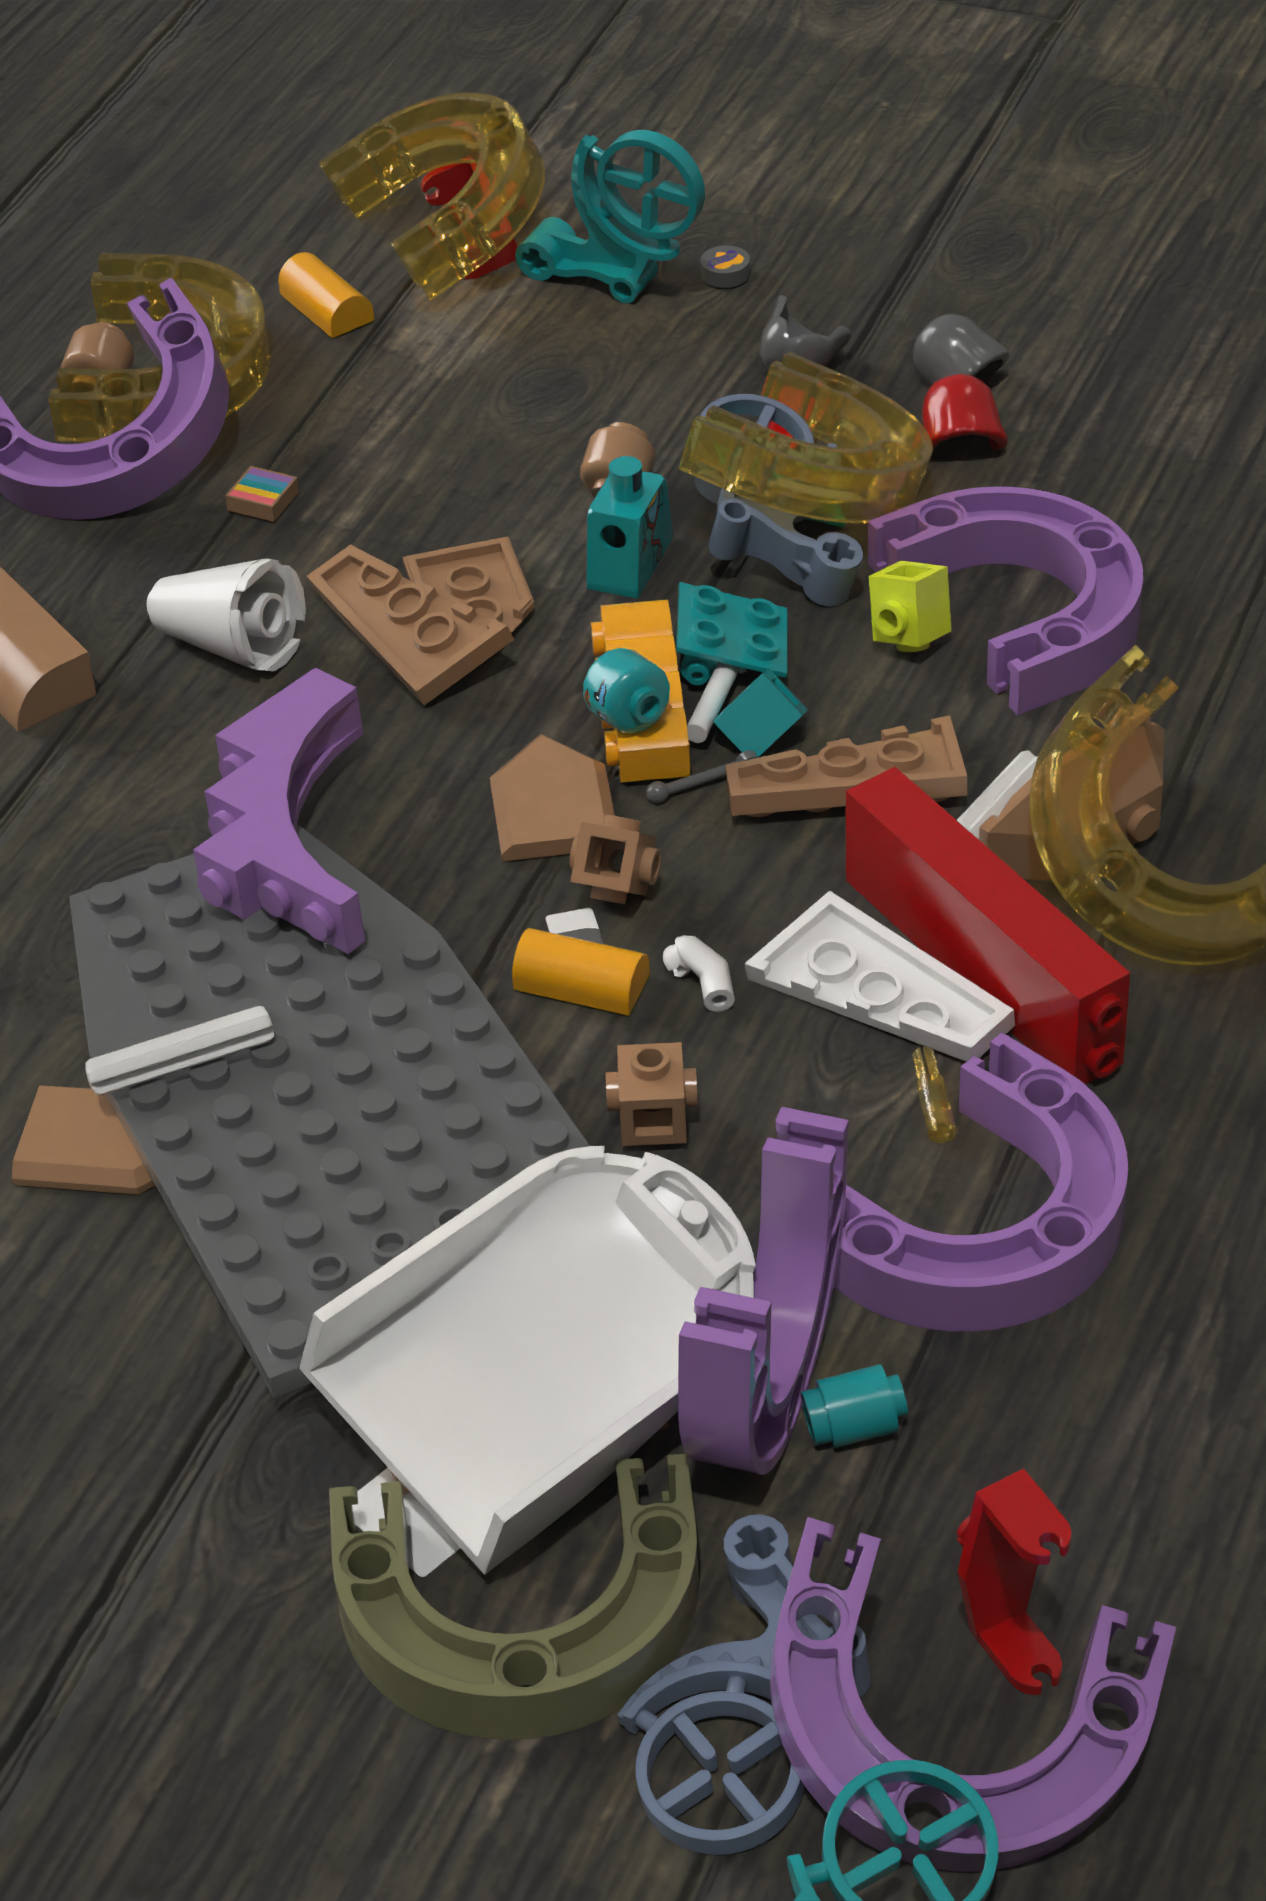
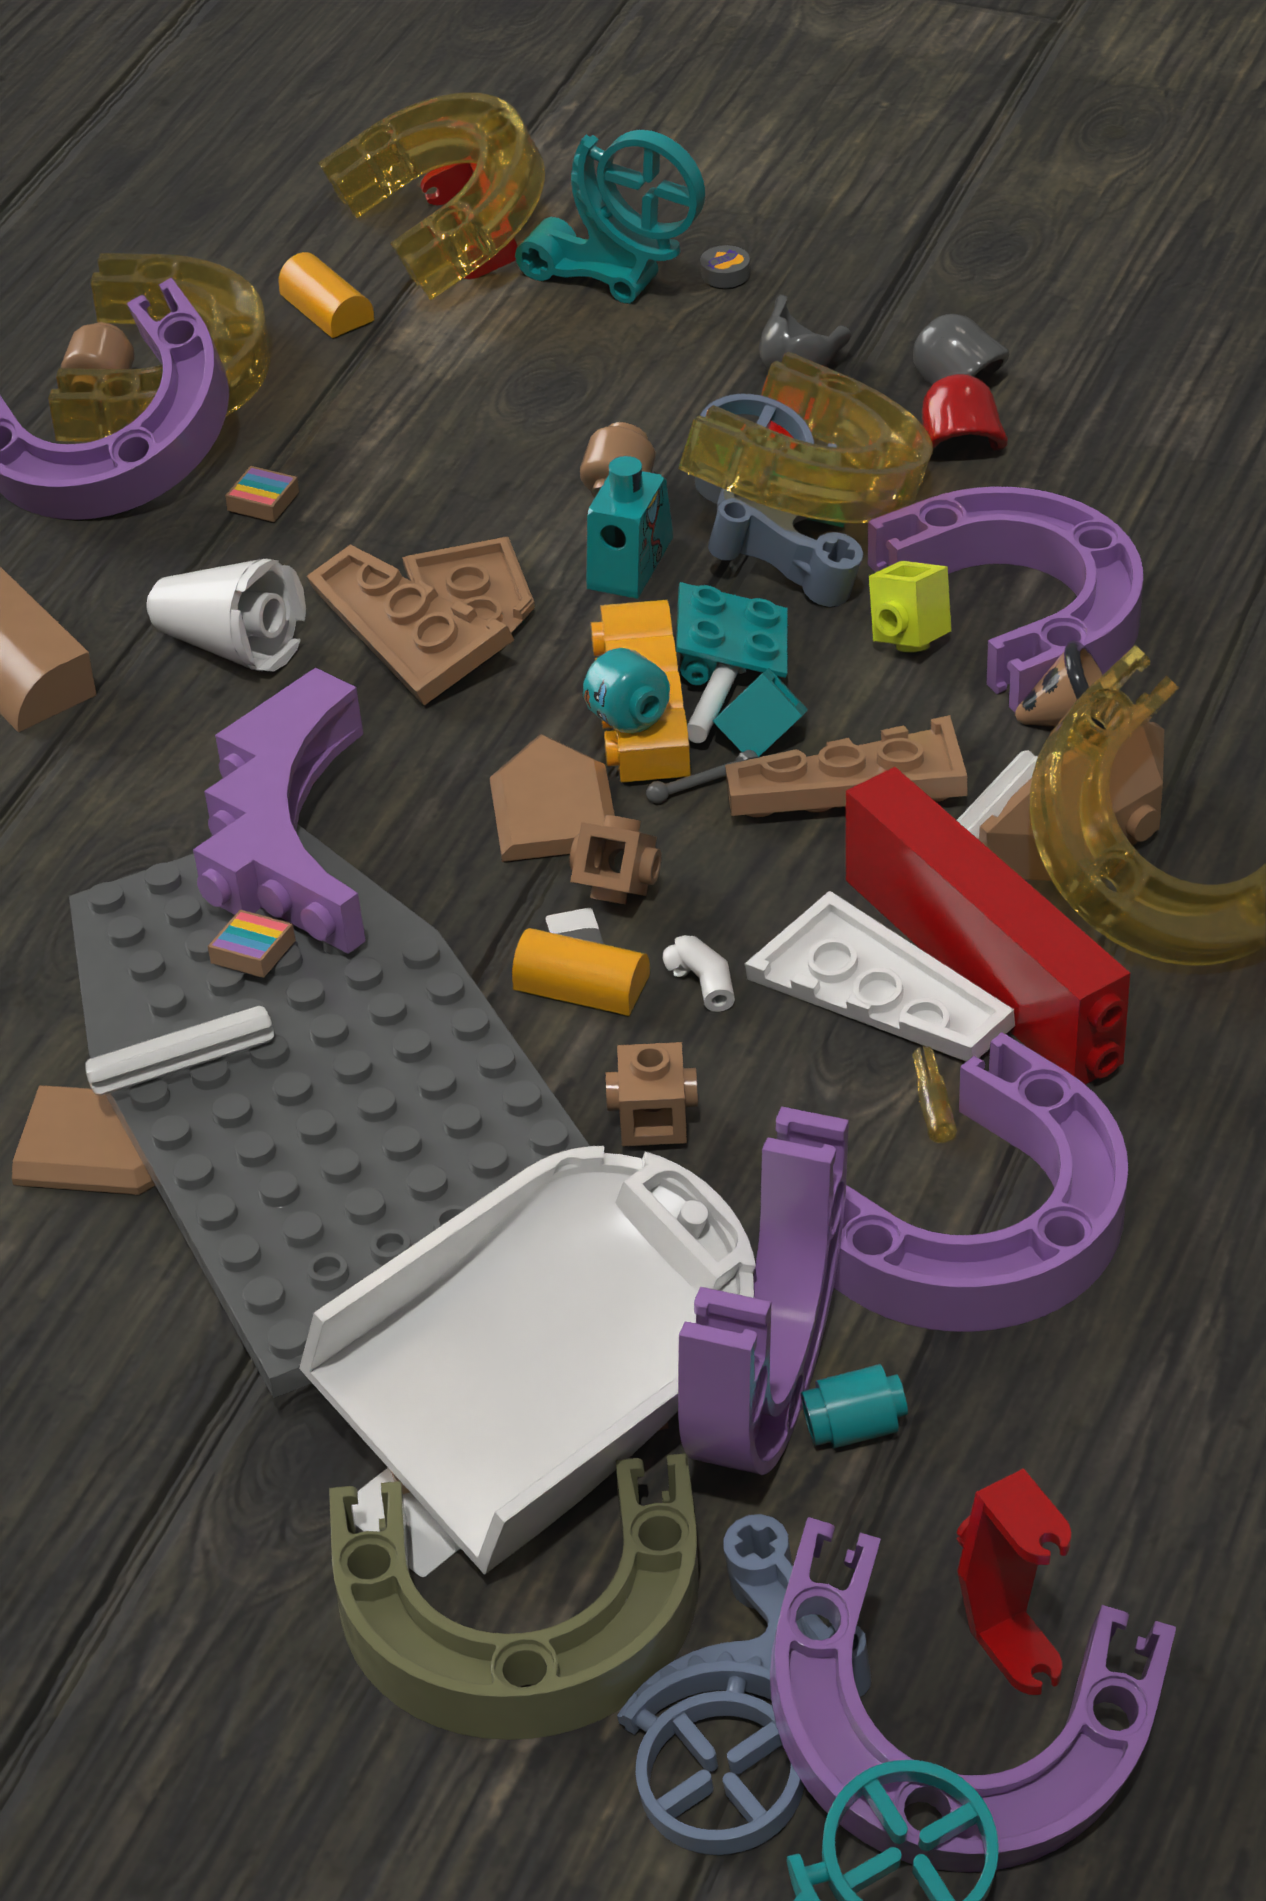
none -> tile [208,910,296,978]
none -> medium nougat hat [1015,641,1115,732]

